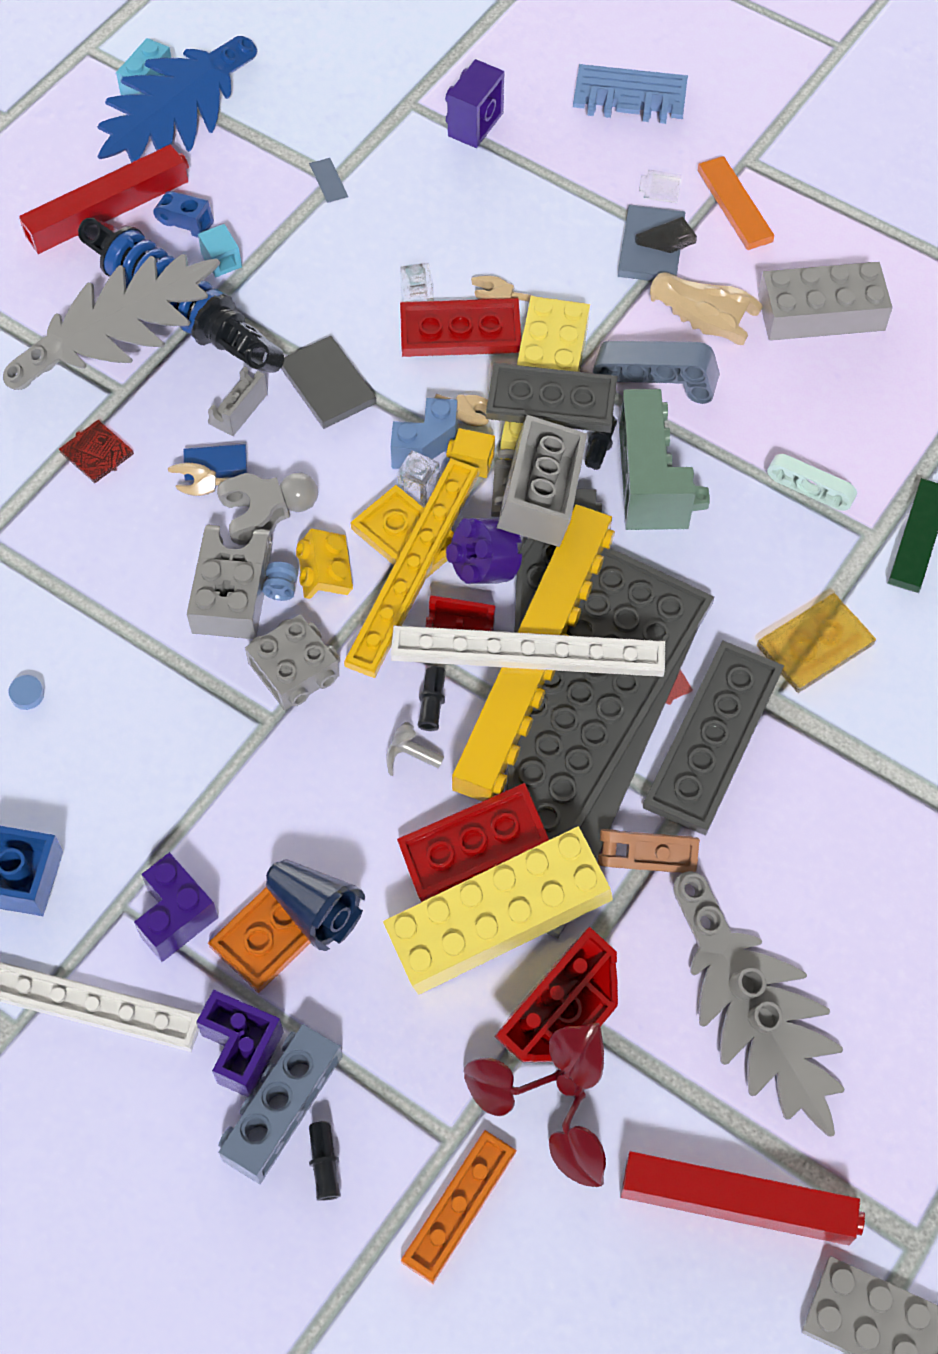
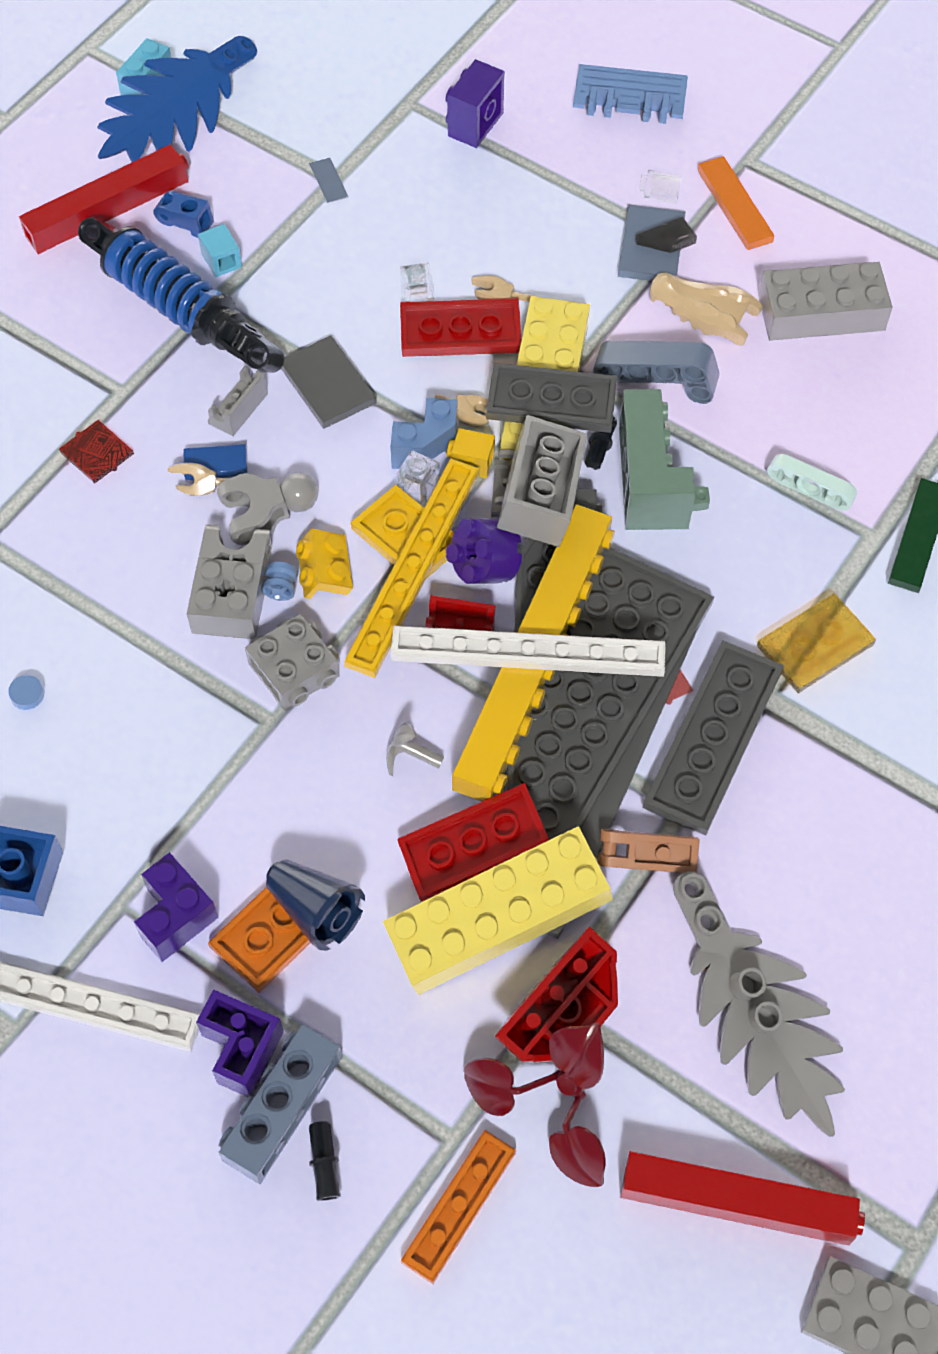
light grey plant [3,254,220,390] -> none
black axle [417,665,446,732] -> none

